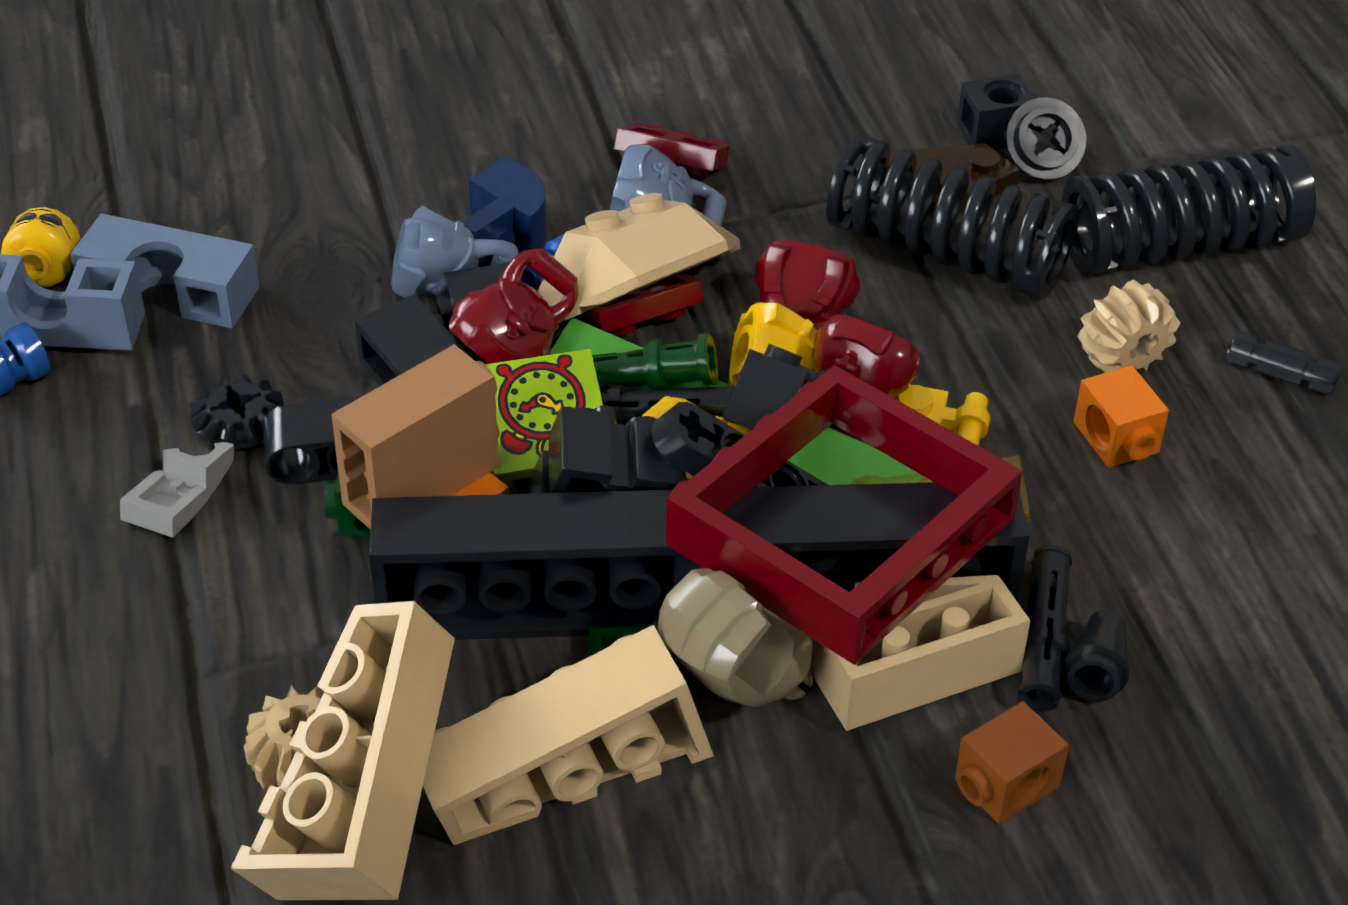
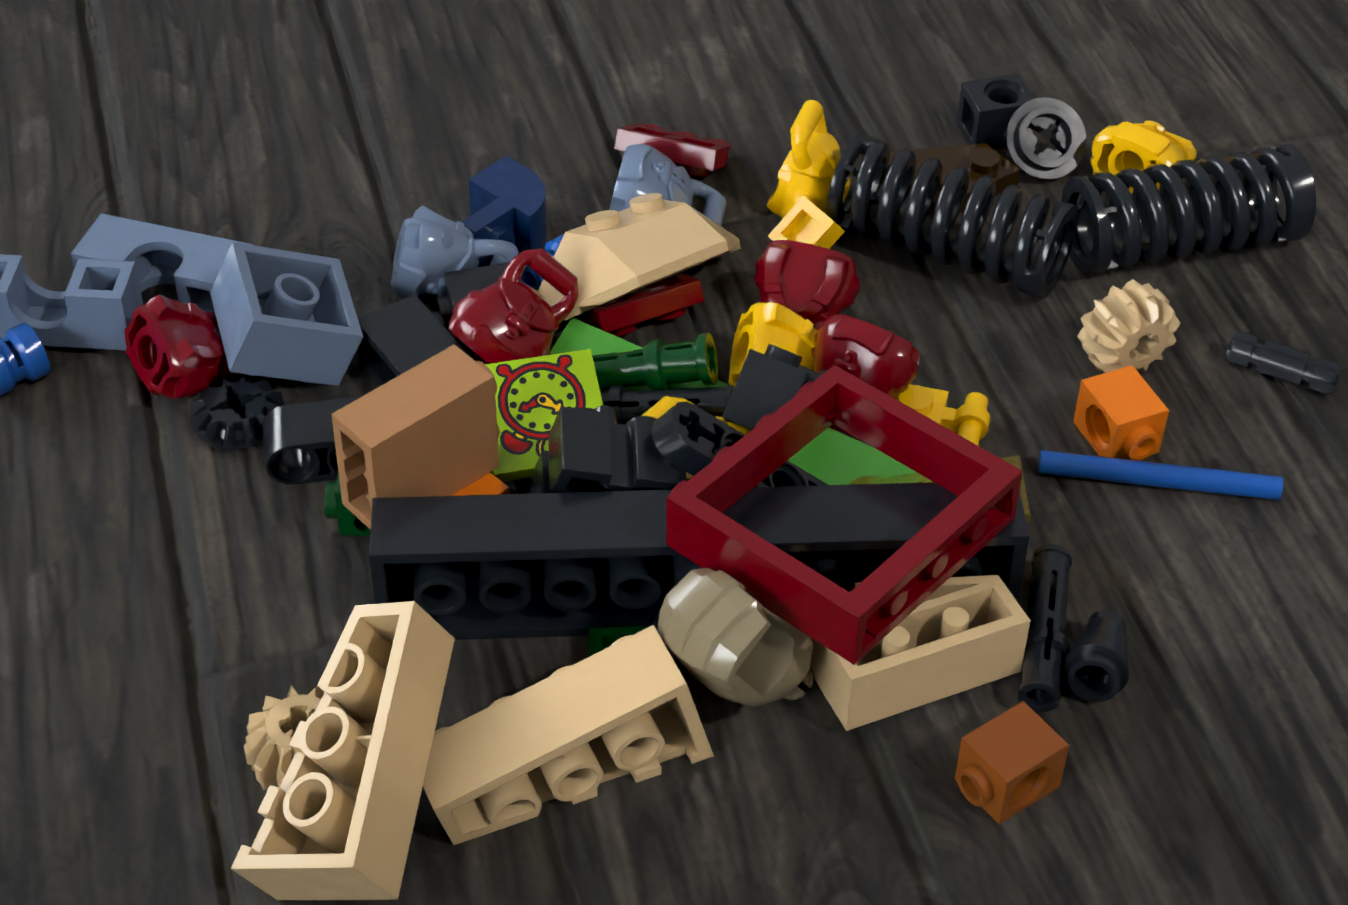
yellow head [1,207,81,288] -> none
light grey slope [120,442,234,538] -> none
none -> dark red piece [124,294,239,400]
none -> sand blue brick [210,242,363,386]
none -> yellow piece [766,100,851,219]
none -> yellow plate [768,195,845,249]
none -> blue bar [1038,450,1283,500]
none -> yellow piece [1090,121,1197,194]

